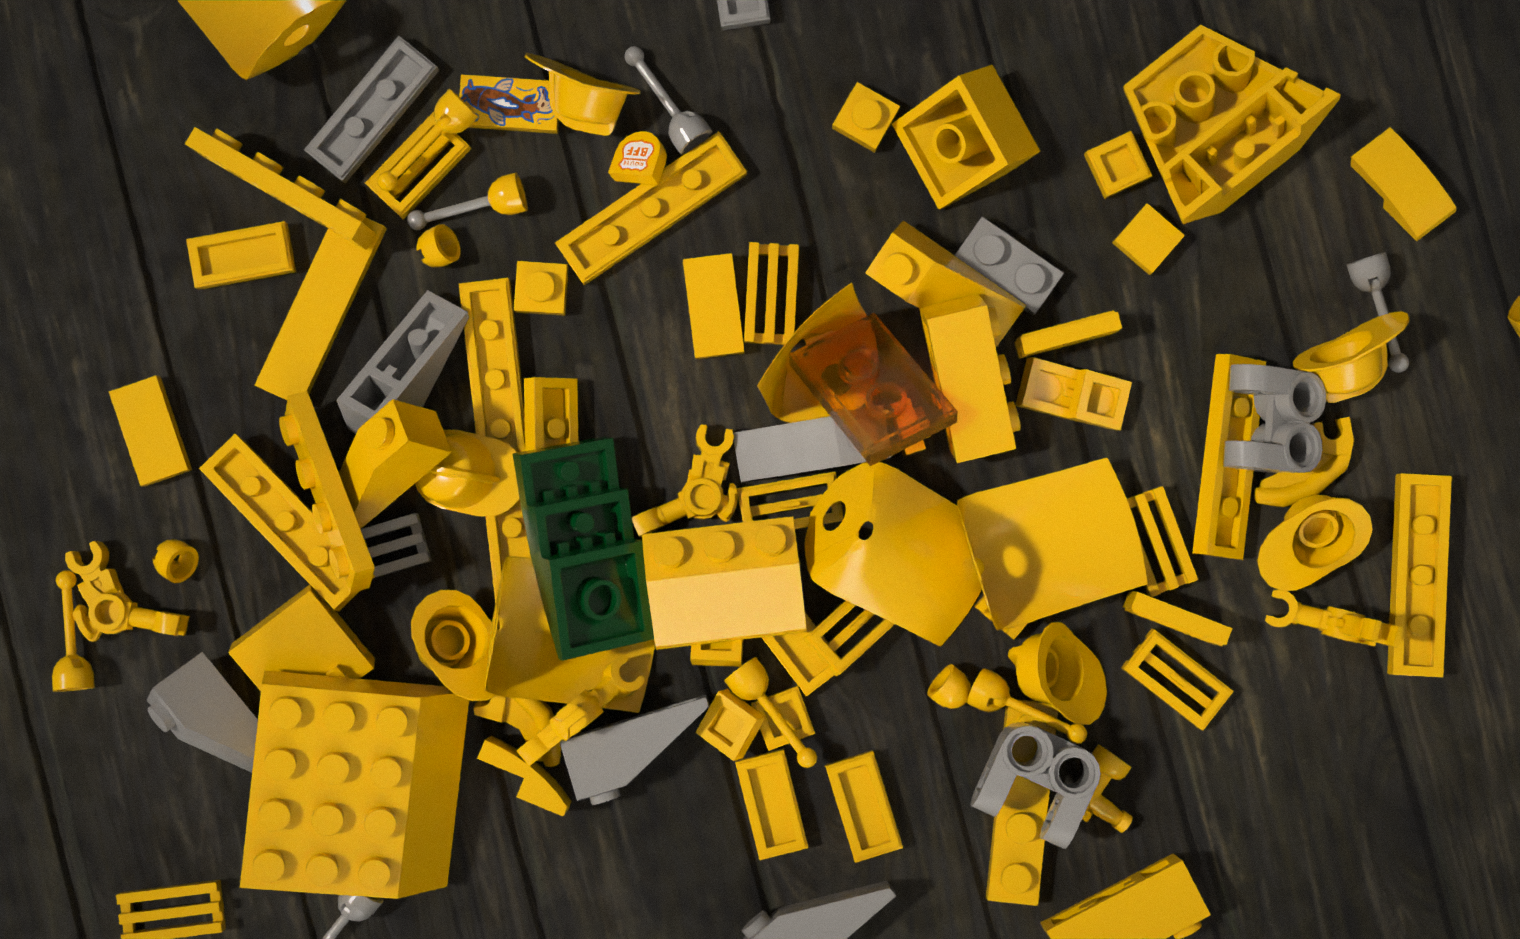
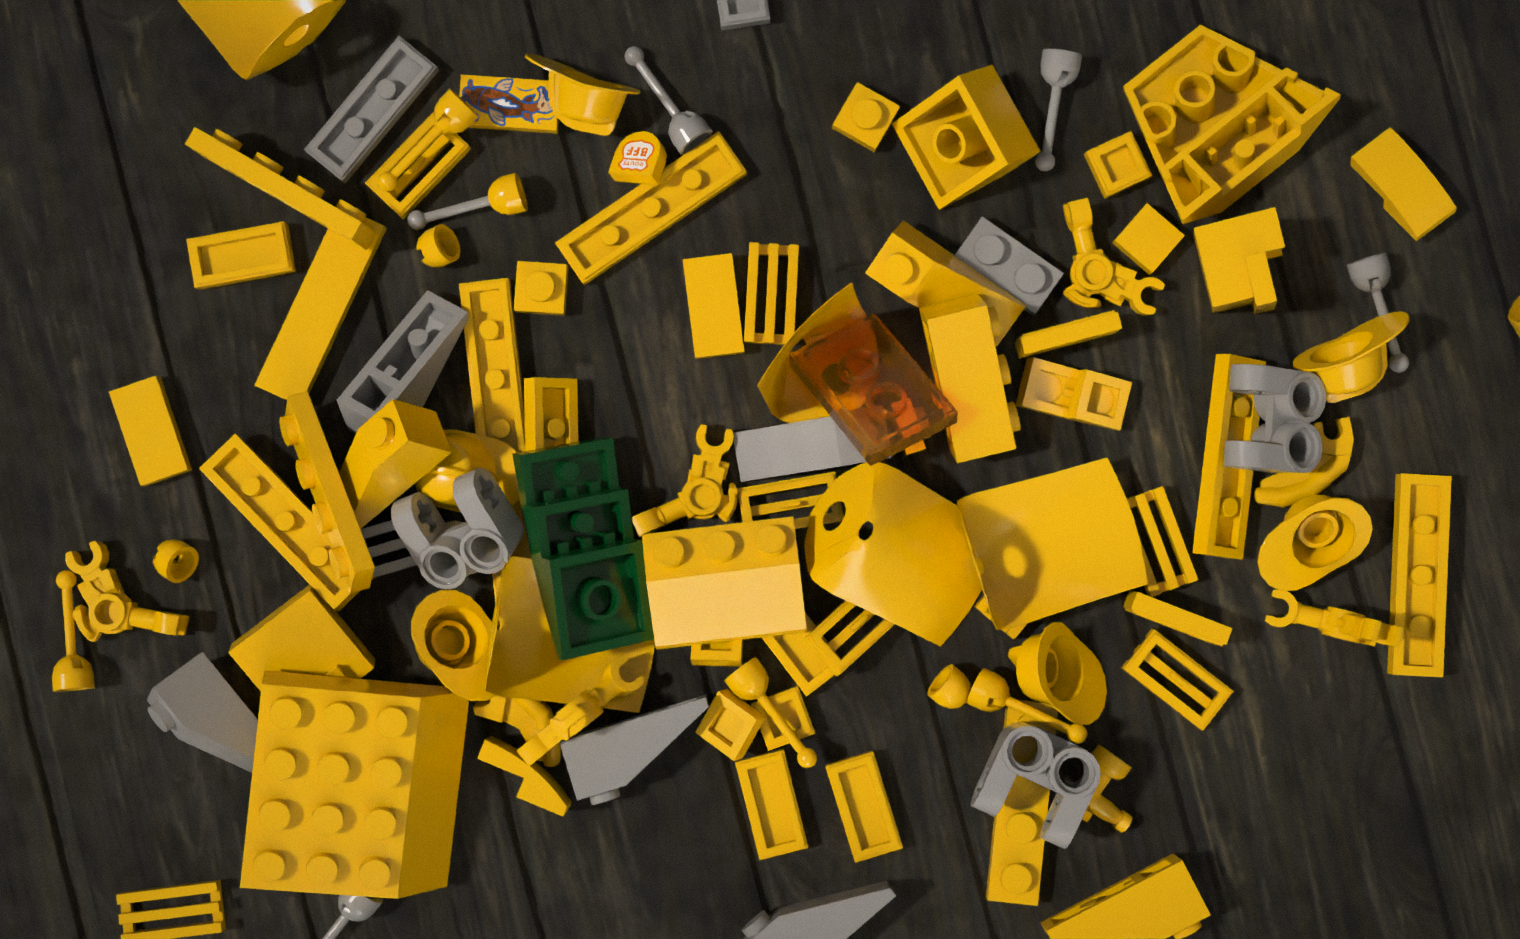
none -> light grey piece [391,468,524,589]
none -> light grey hinge [1035,49,1082,171]
none -> yellow piece [1063,198,1165,316]
none -> yellow plate [1194,207,1285,315]

